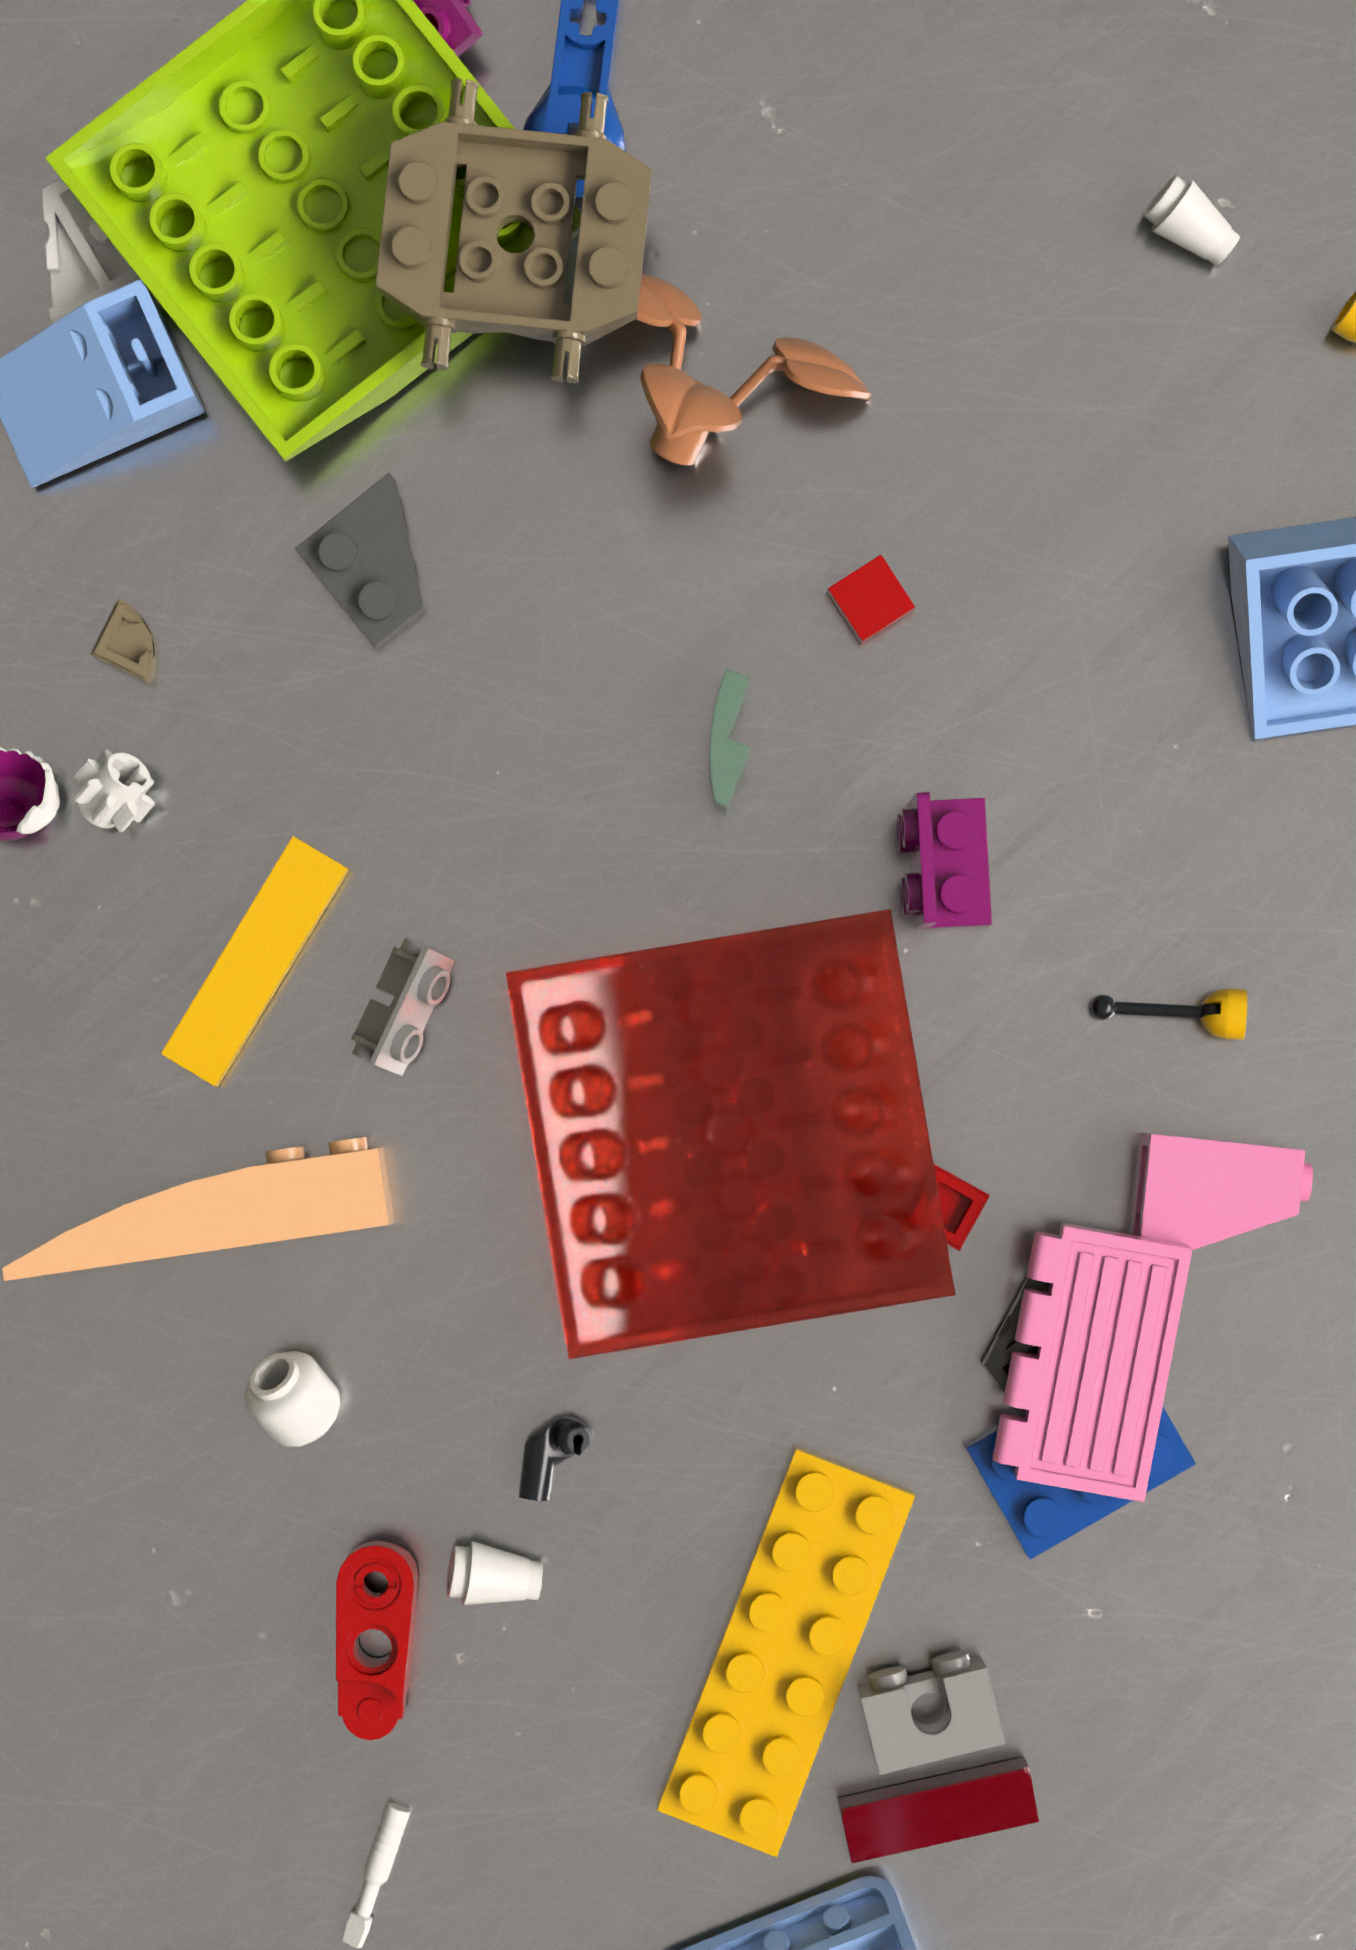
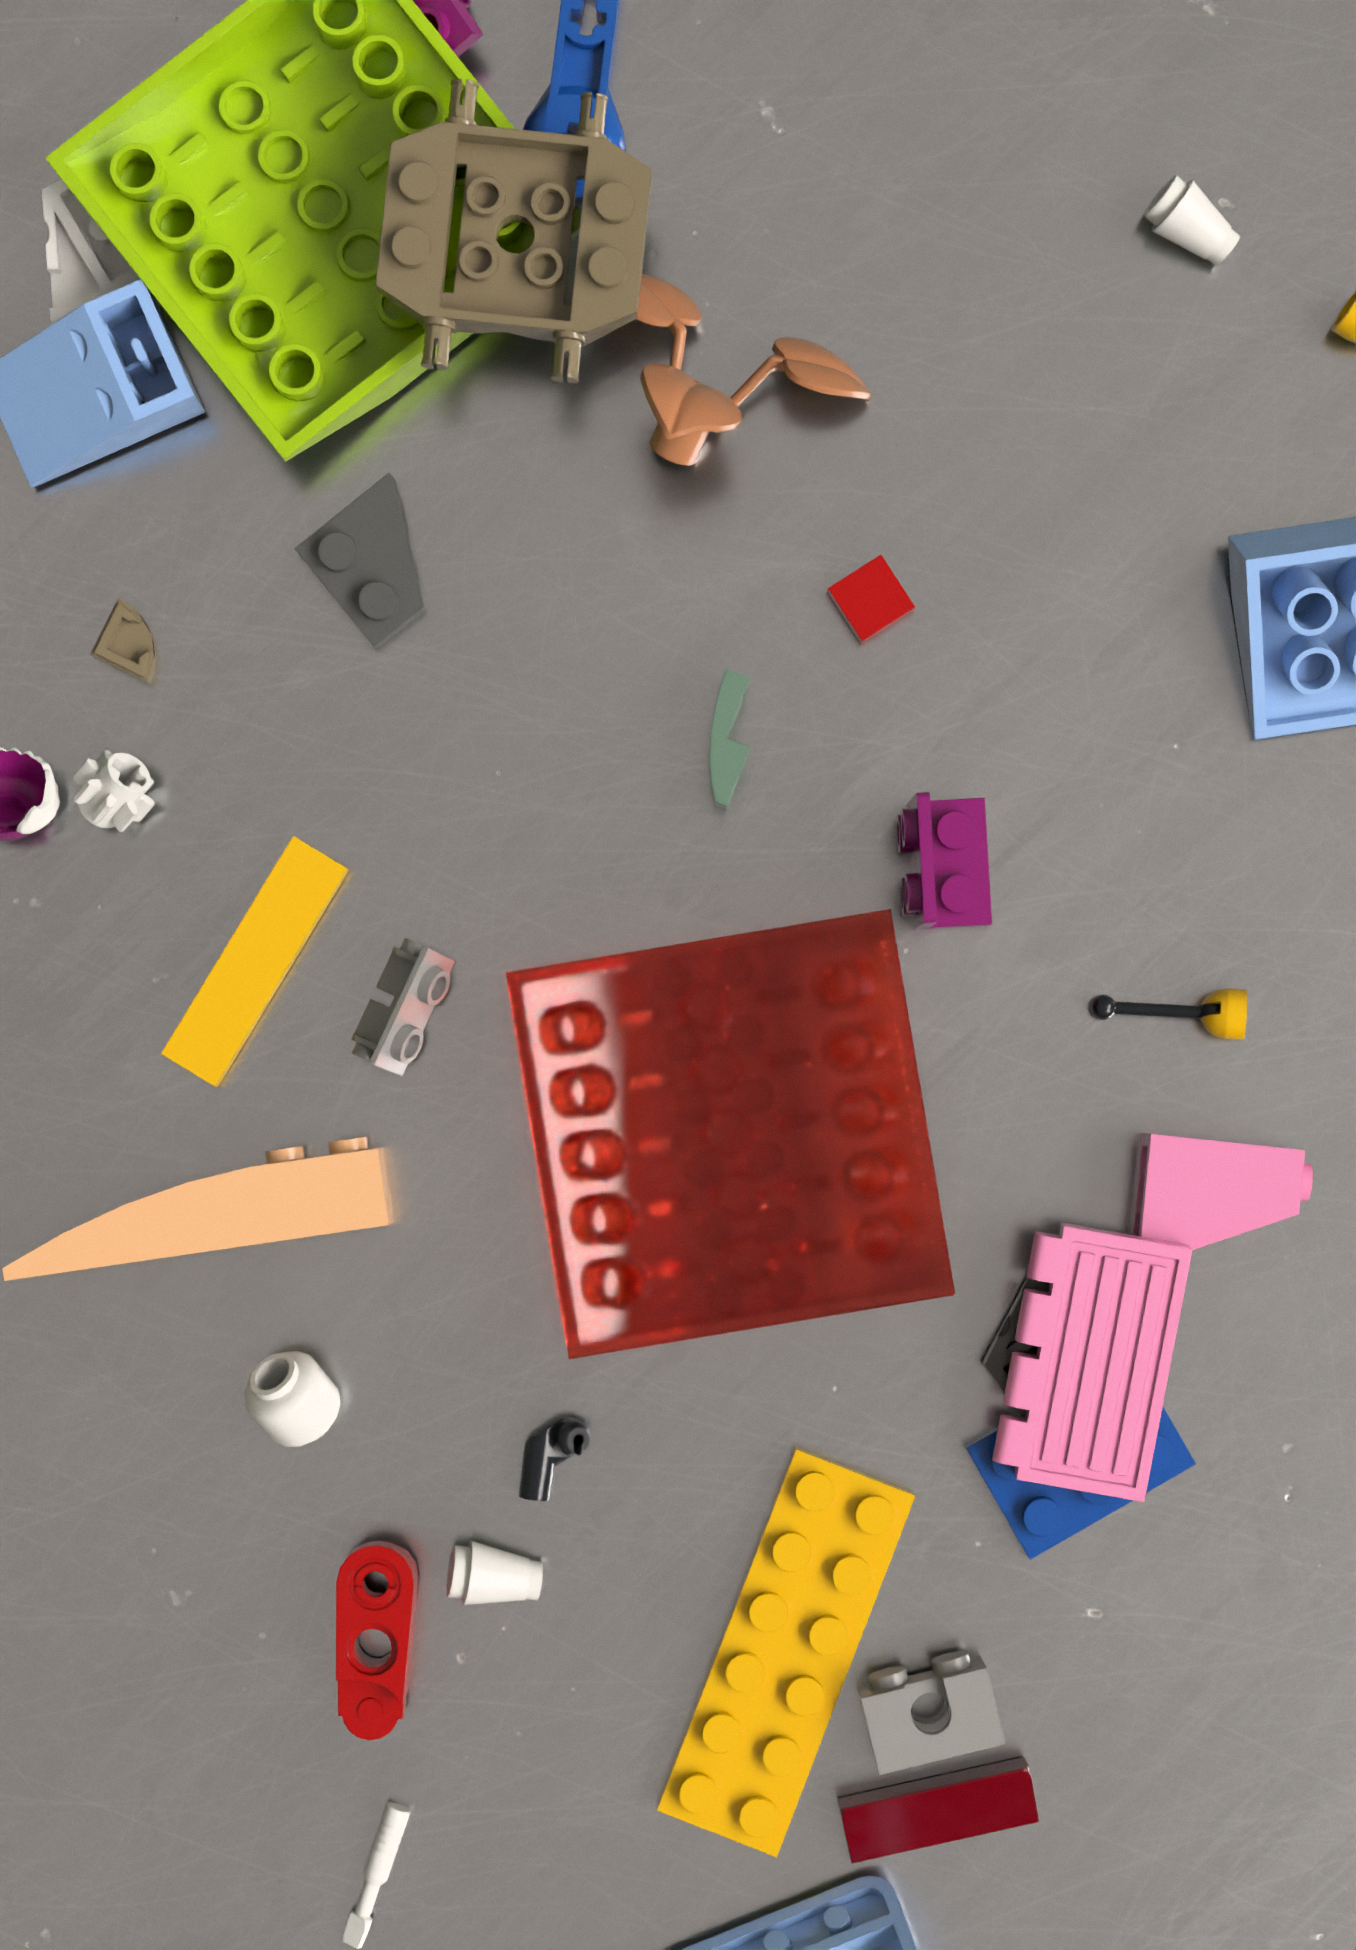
red tile [902,1164,990,1251] -> none

